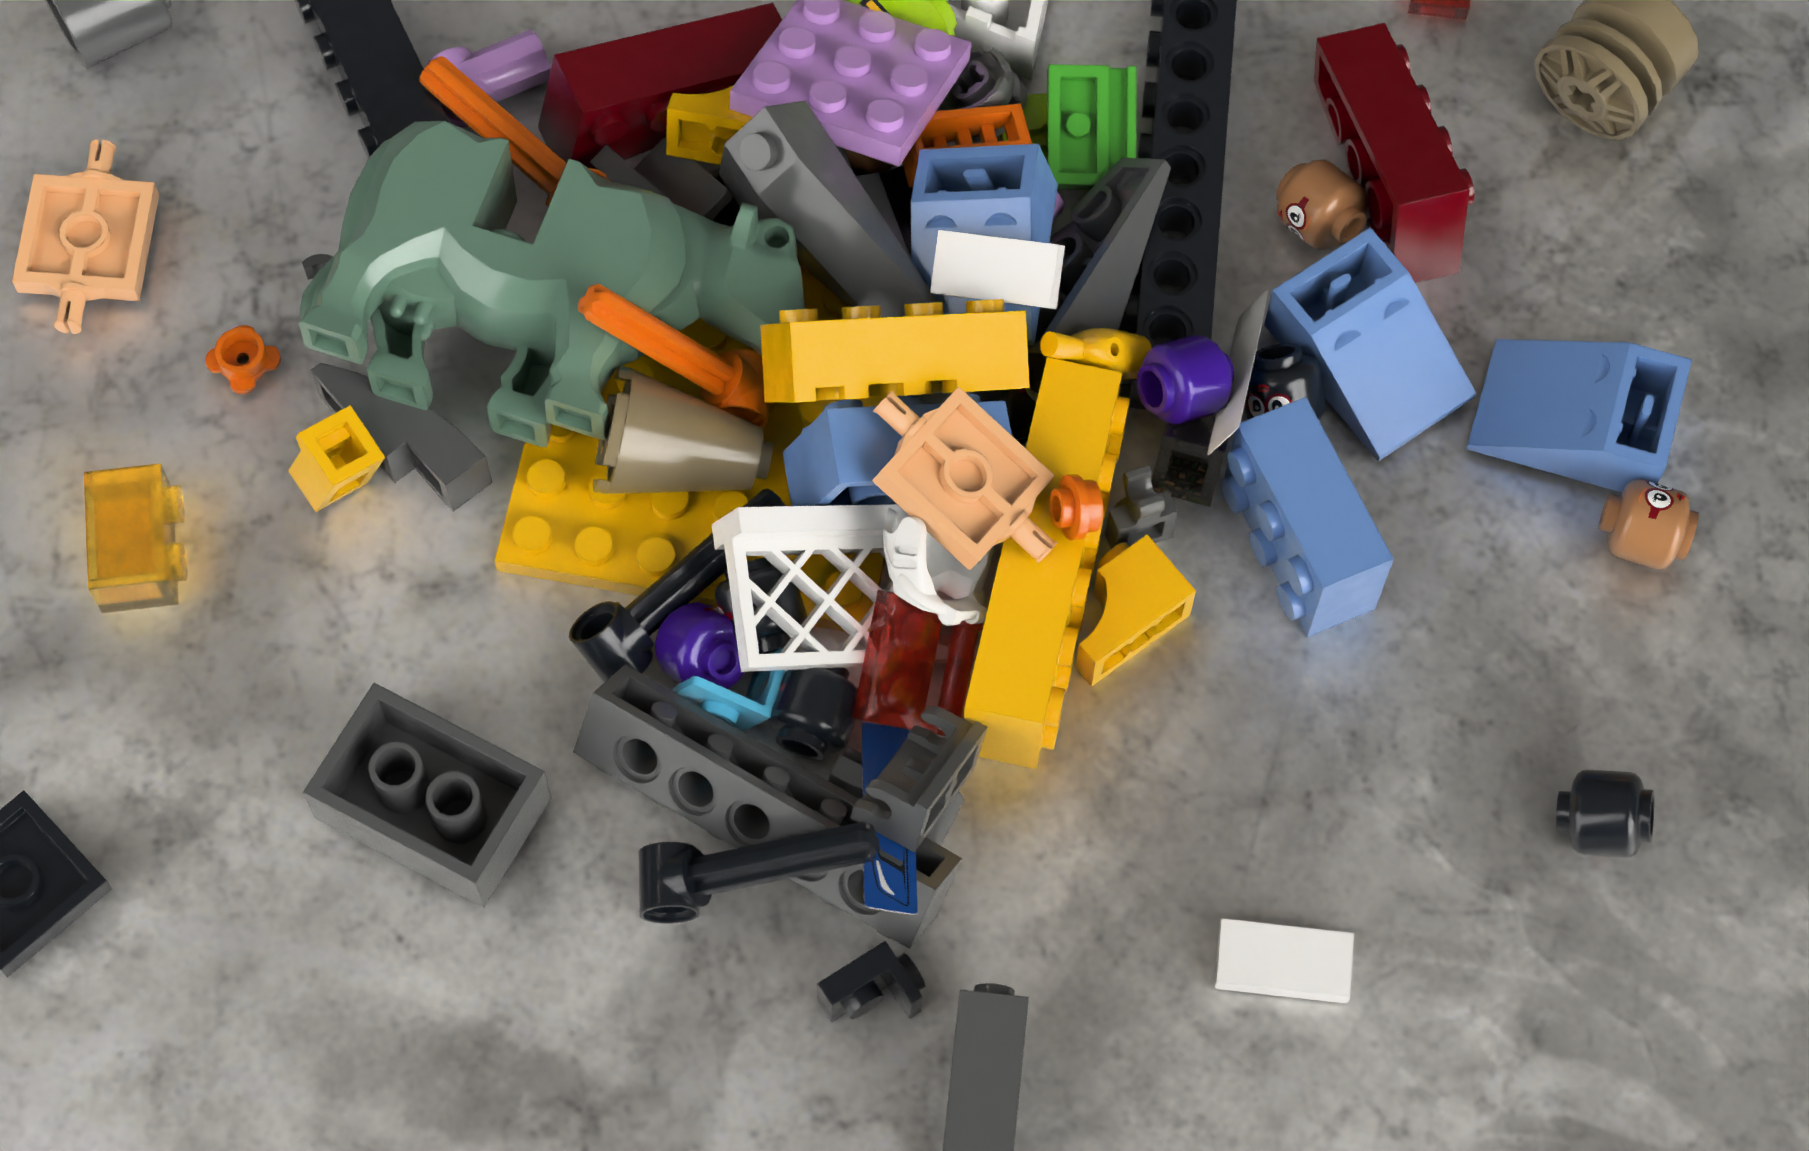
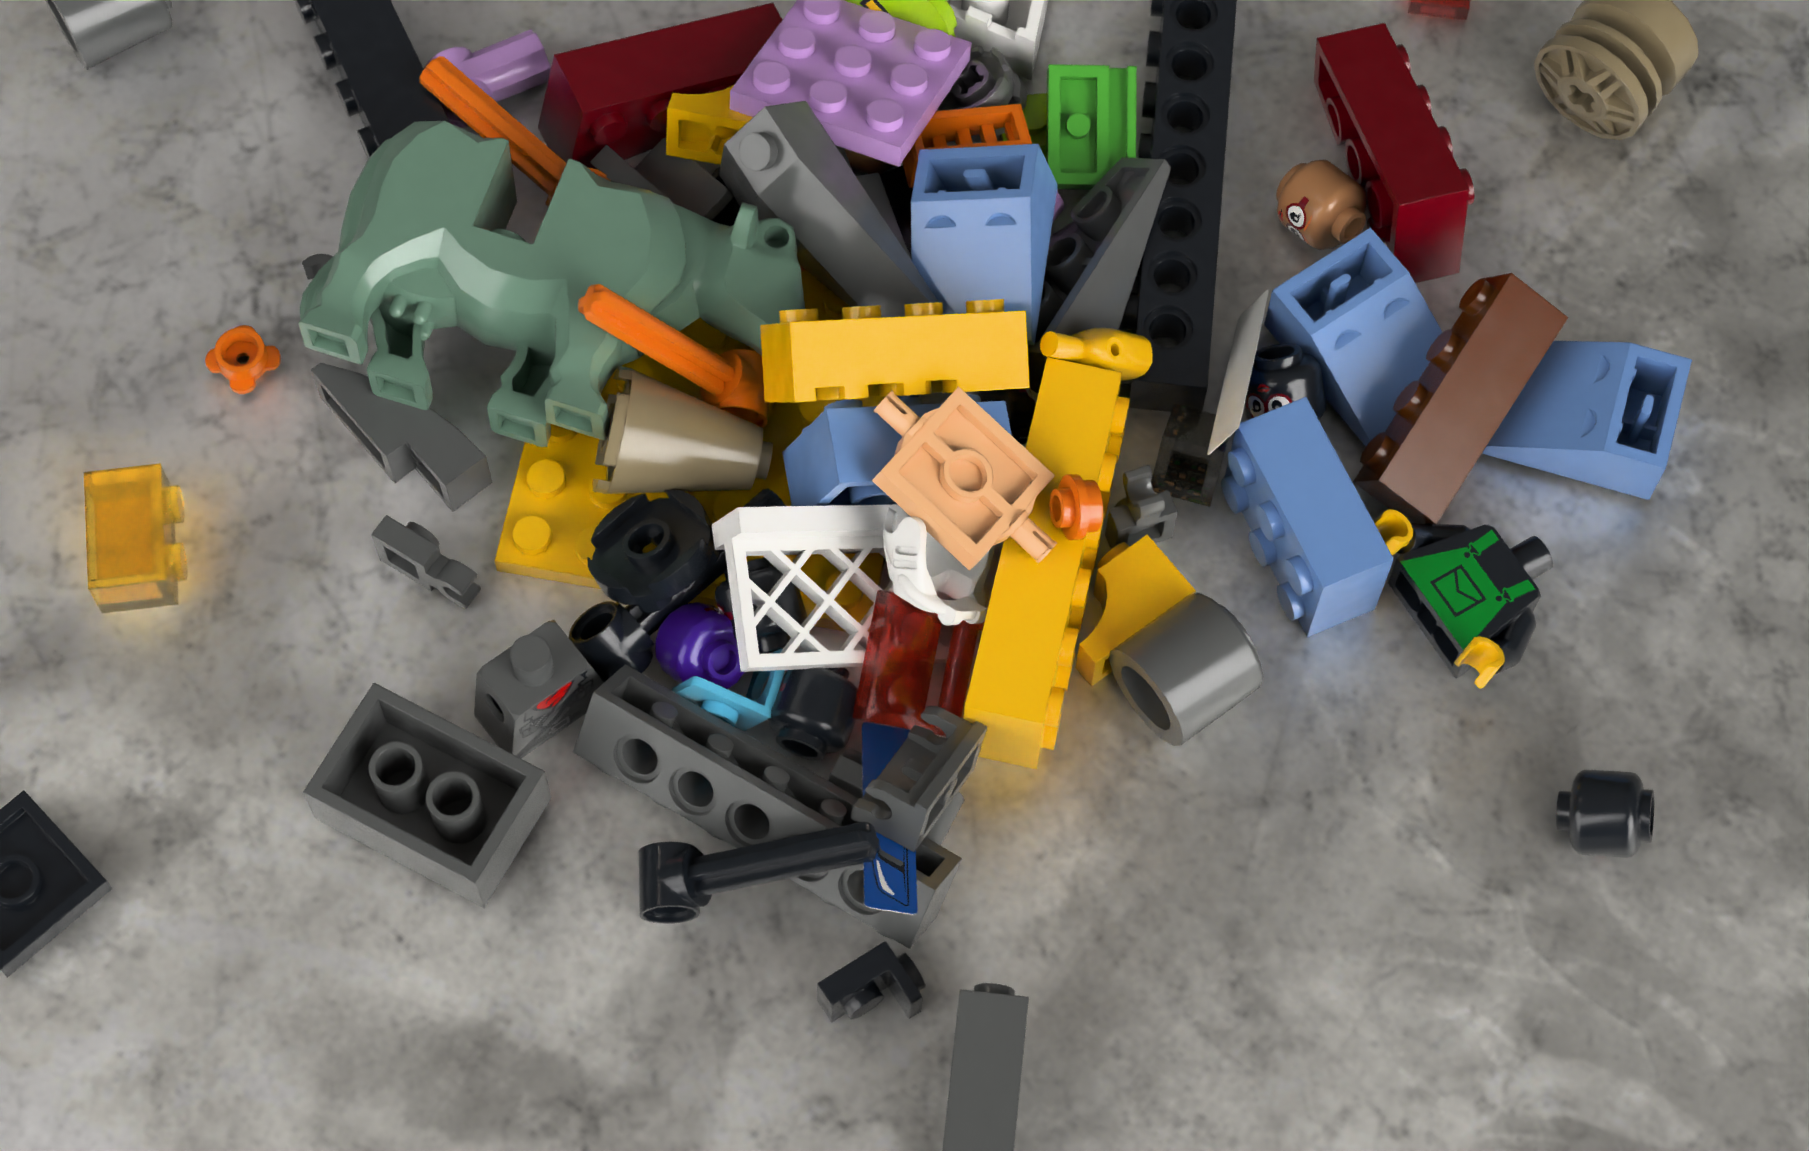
light nougat plate [12,139,159,334] -> none
yellow brick [288,405,386,512] -> none
white tile [930,230,1065,309] -> none
dark purple head [1136,335,1234,424] -> none
white tile [1214,918,1354,1004] -> none
medium nougat head [1598,479,1699,570] -> none
none -> dark grey plate [371,515,481,609]
none -> dark grey torso [474,620,604,759]
none -> black plate [587,489,720,613]
none -> dark grey piece [1109,593,1263,746]
none -> reddish brown brick [1353,273,1568,524]
none -> torso [1374,509,1553,688]

